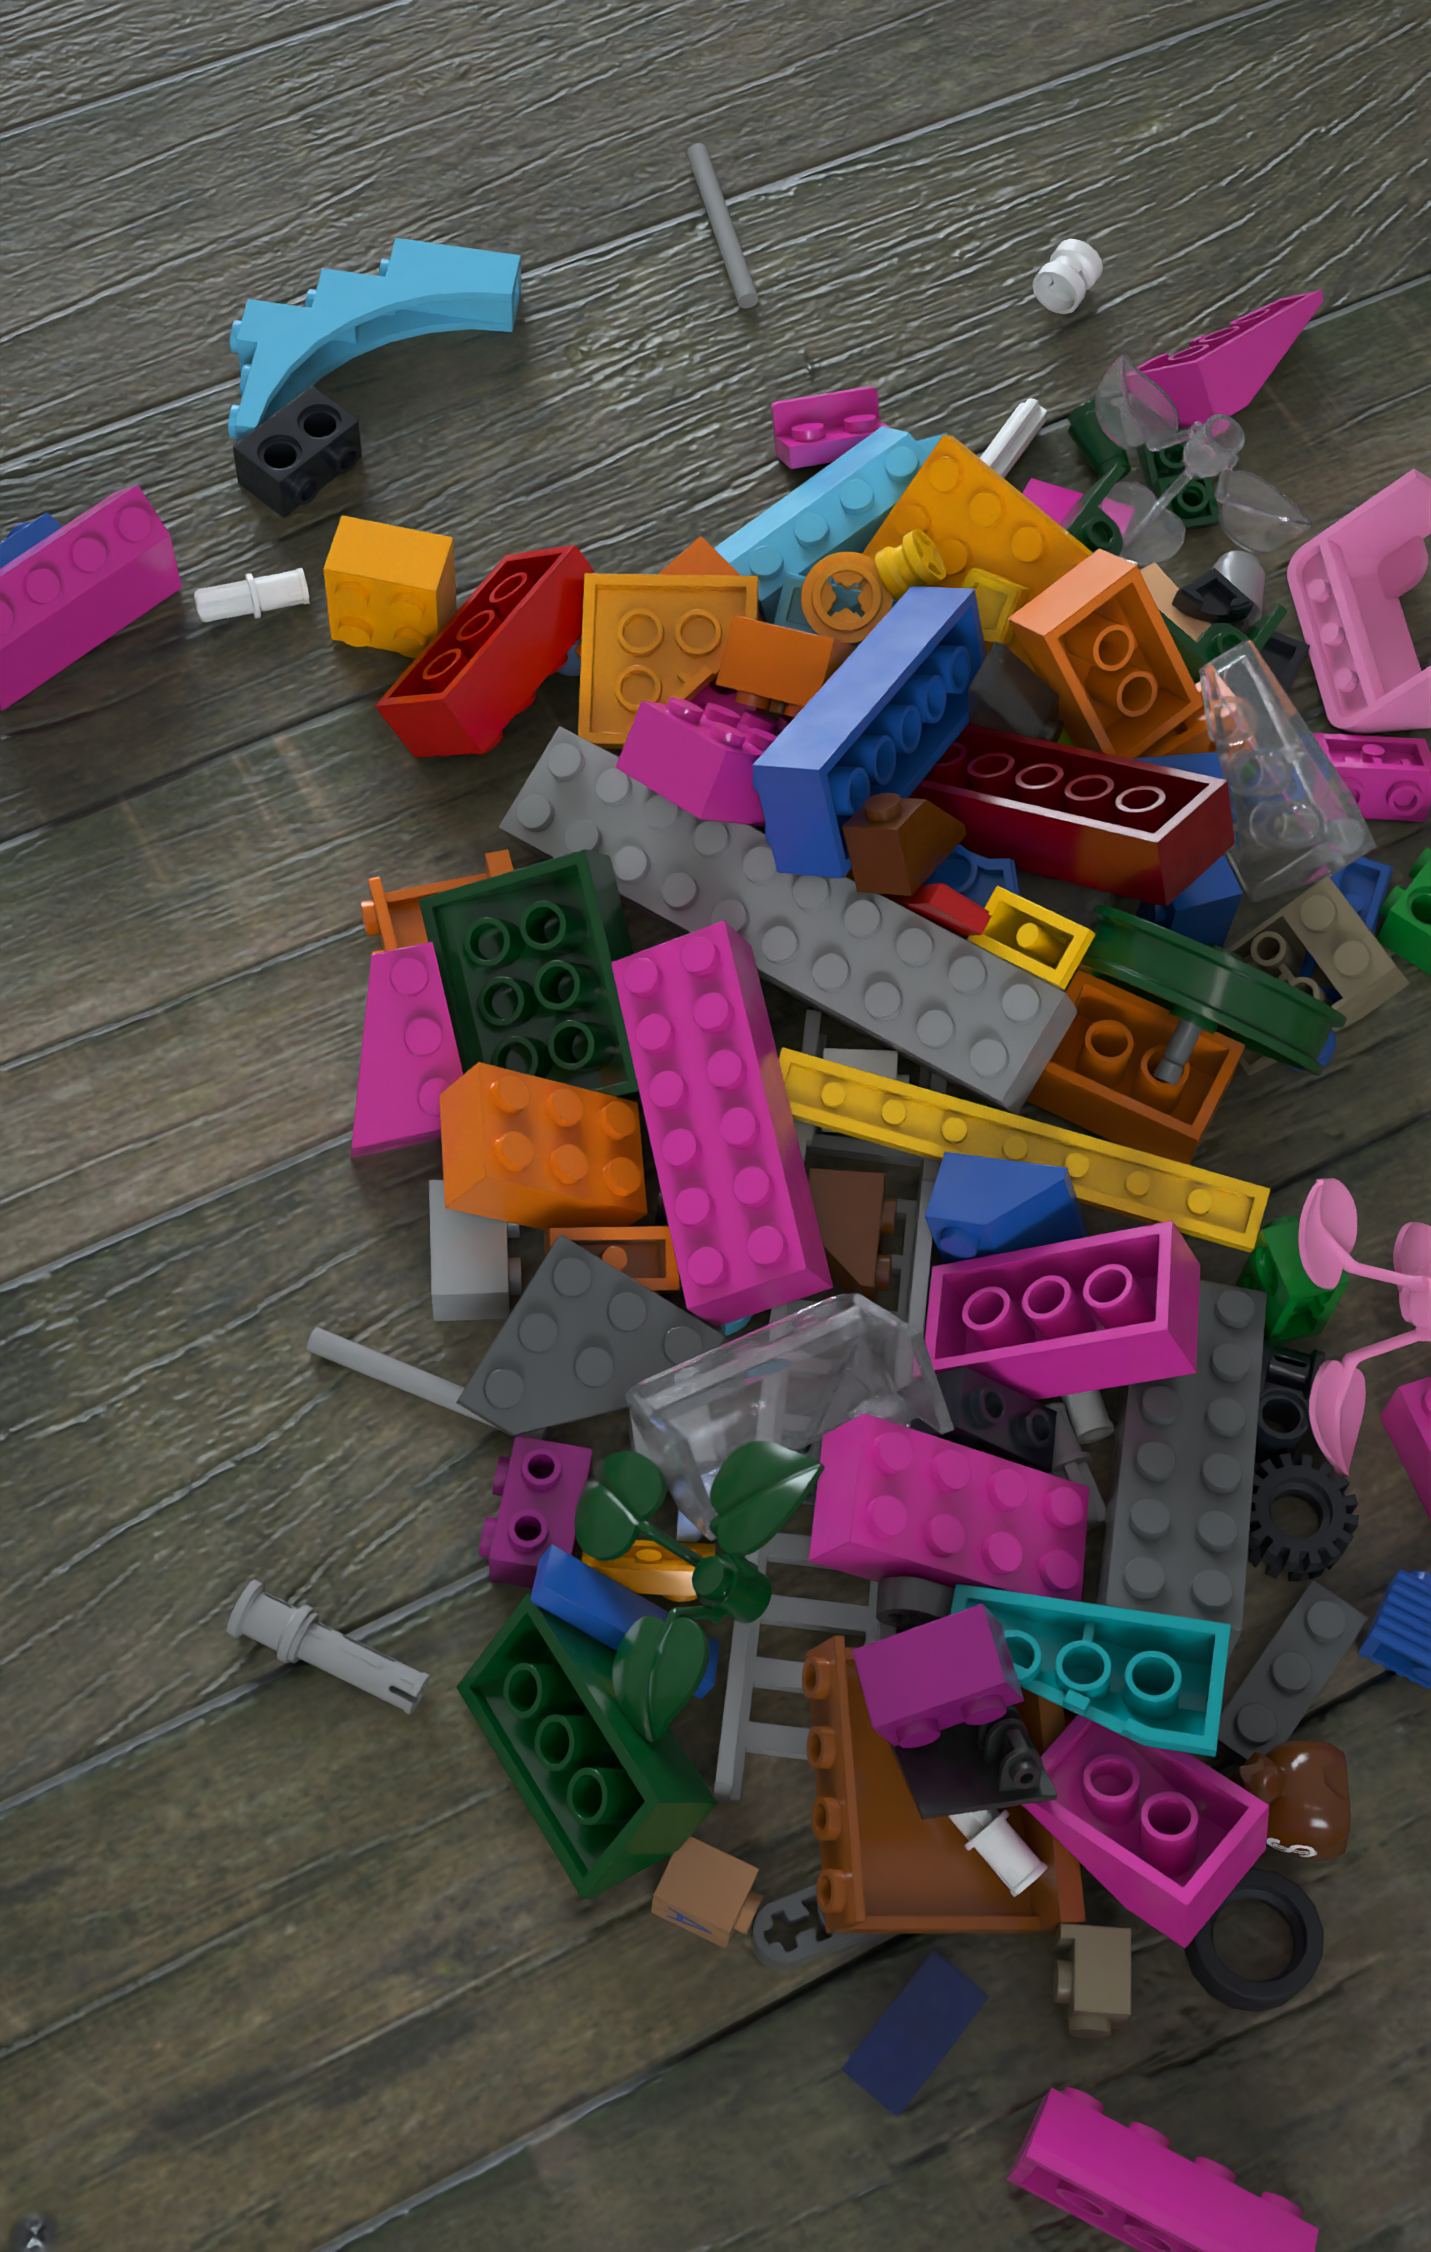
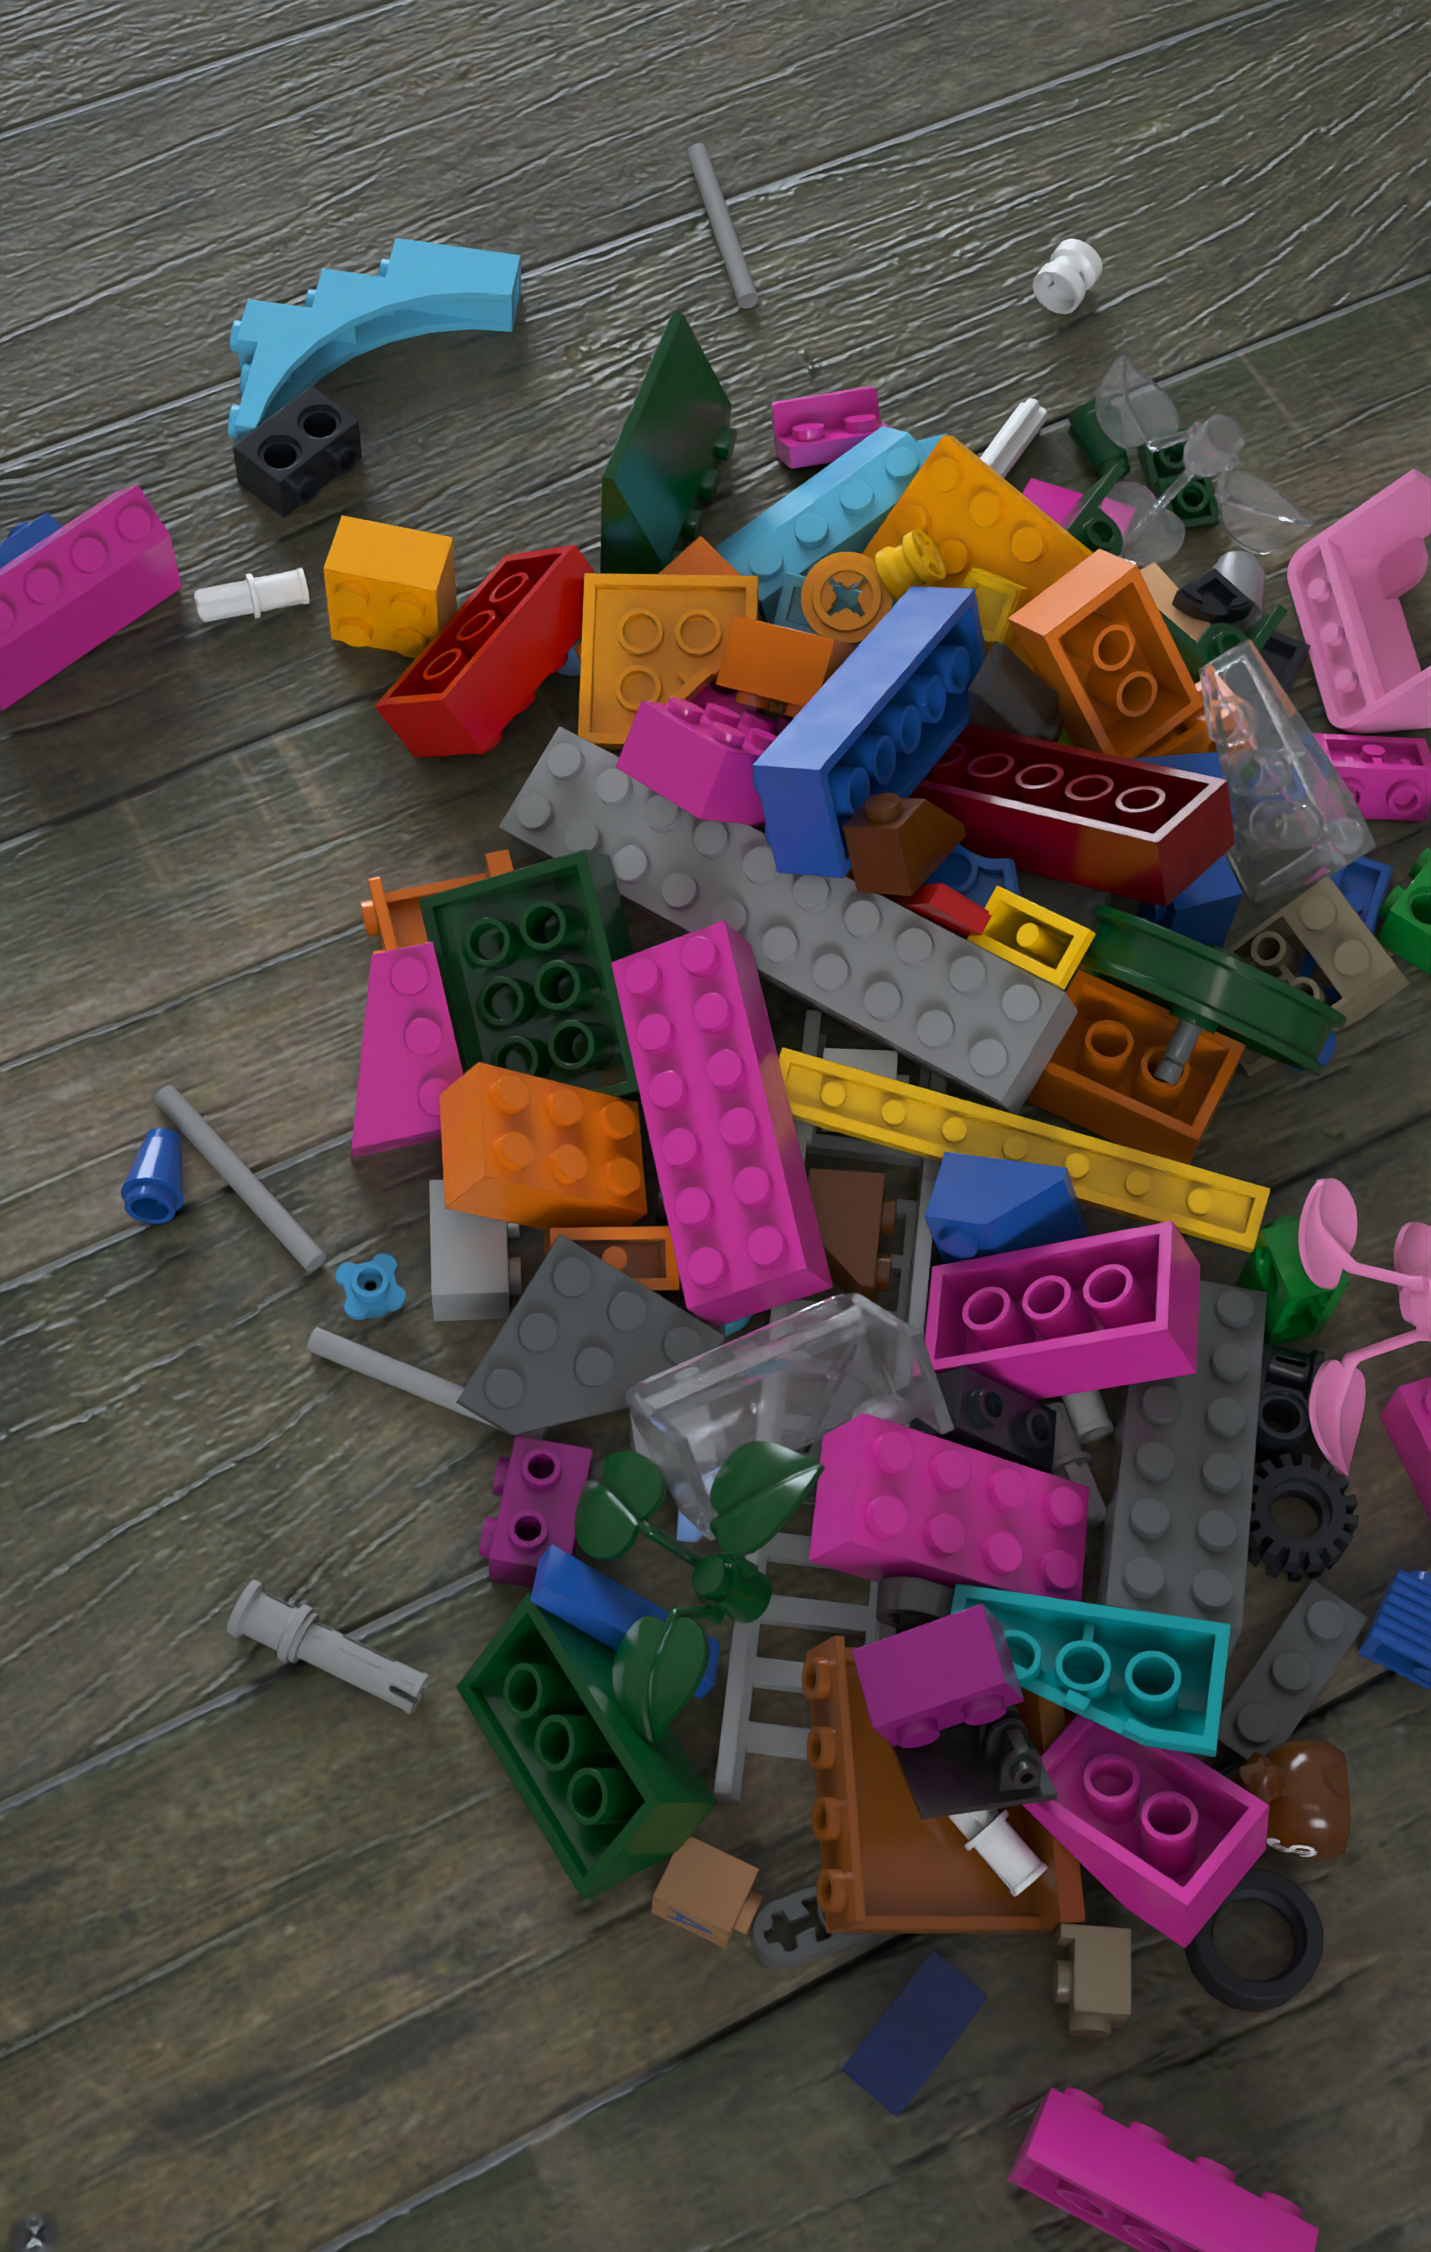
light orange plate [582,1540,715,1602] -> none
dark pink wedge [1117,290,1324,435] -> none
none -> blue cone [121,1128,184,1224]
none -> light grey bar [154,1085,326,1272]
none -> dark azure plate [335,1253,406,1320]
none -> dark green slope [600,311,737,574]

